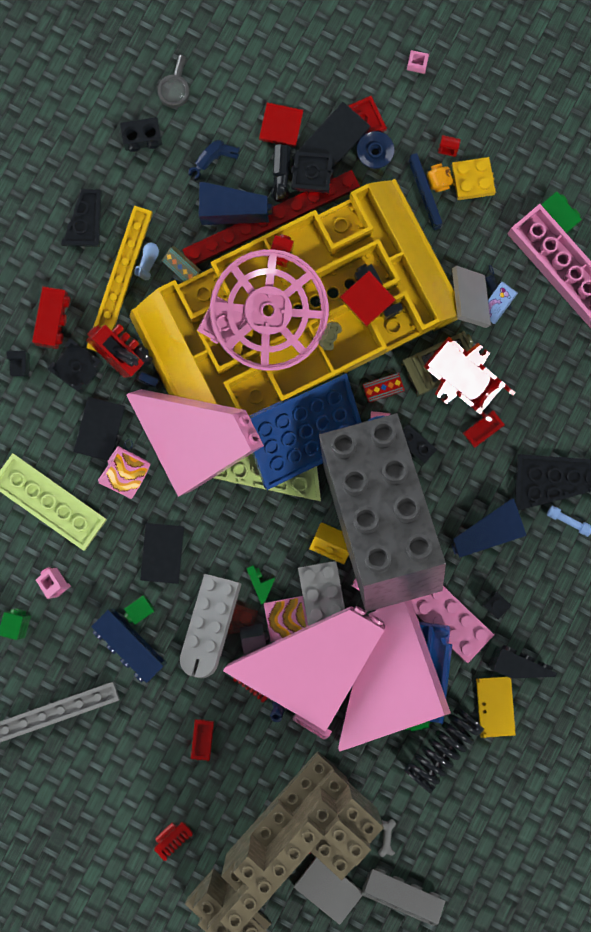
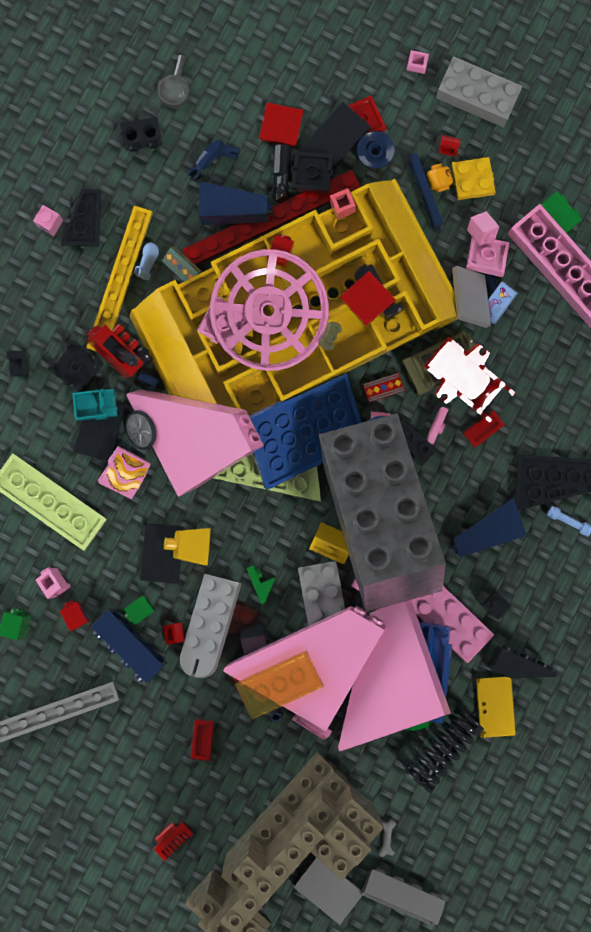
red brick [32,286,70,349] -> none
slope [264,596,308,642] -> none
none -> bright pink brick [33,205,63,236]
none -> red brick [60,600,90,631]
none -> teal piece [72,389,118,421]
none -> flat silver wheel [126,410,156,450]
none -> red brick [163,622,185,645]
none -> yellow torso [164,528,211,565]
none -> clear yellow tile [235,650,324,720]
none -> coral brick [330,188,356,220]
none -> bright pink plate [426,407,448,445]
none -> light grey brick [436,56,522,128]
none -> bright pink tile [466,237,510,277]
none -> bright pink brick [467,211,499,245]

